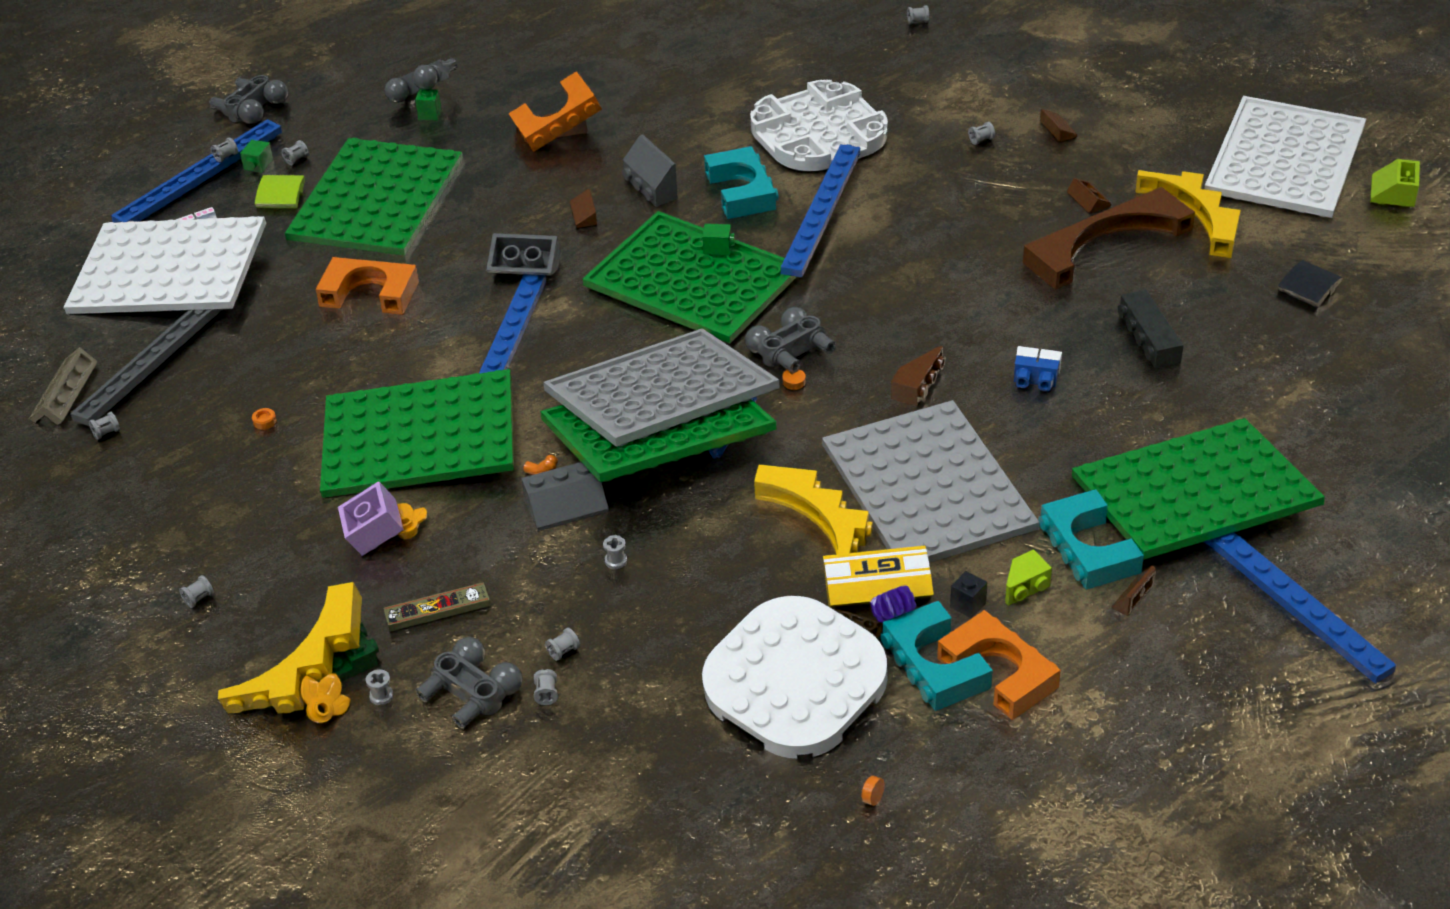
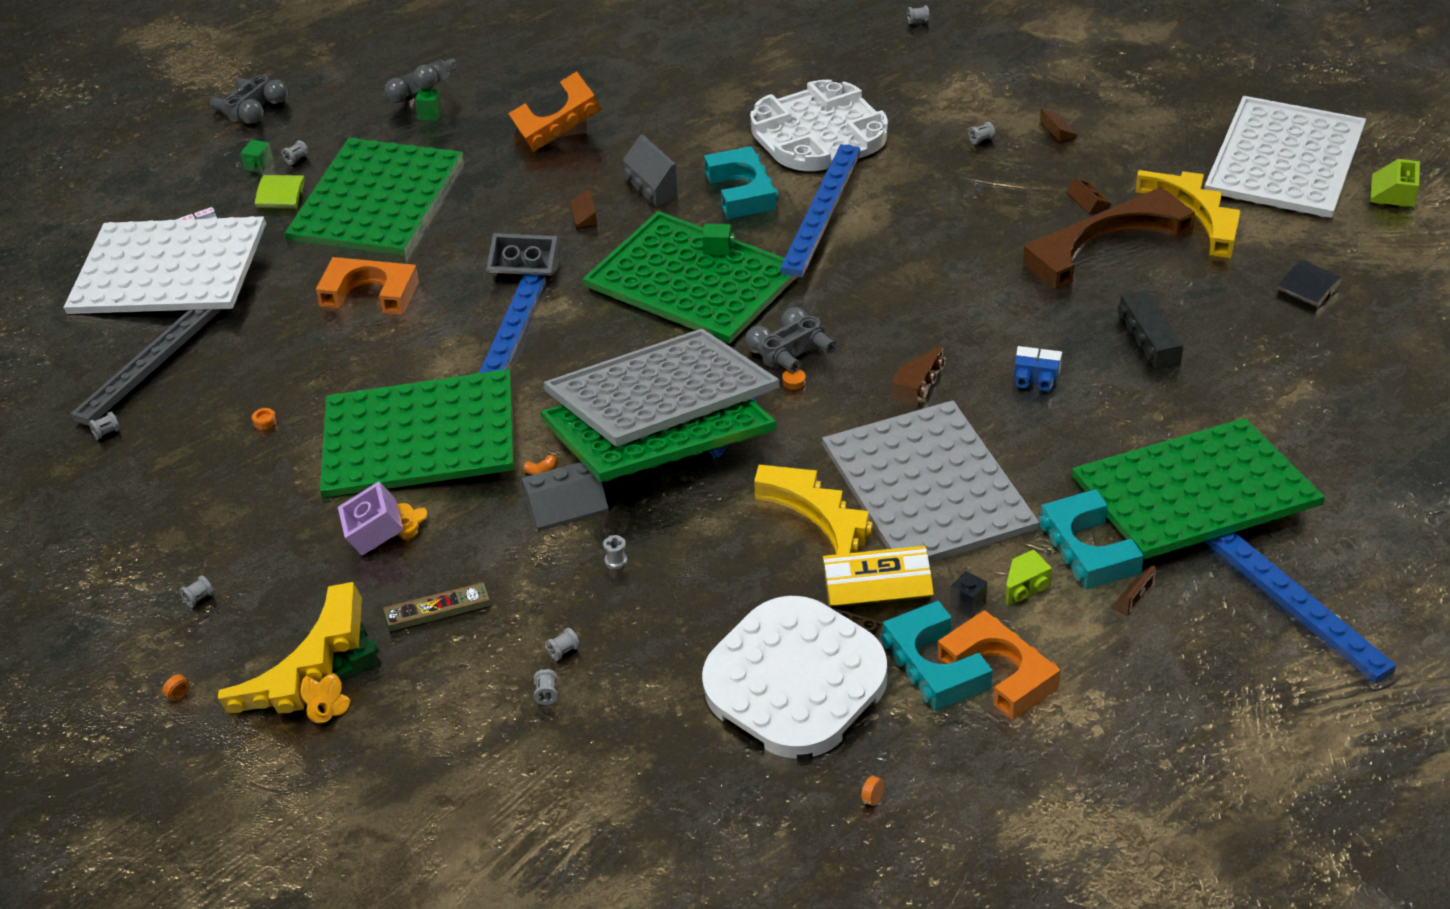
dark tan fence [29,347,98,425] -> none
blue plate [111,119,282,223] -> none
light grey bush [211,137,238,162] -> none
light grey bush [366,669,393,705] -> none
dark grey piece [415,637,523,729] -> none
dark purple gear [870,585,916,623] -> none
none -> orange tile [162,674,190,701]

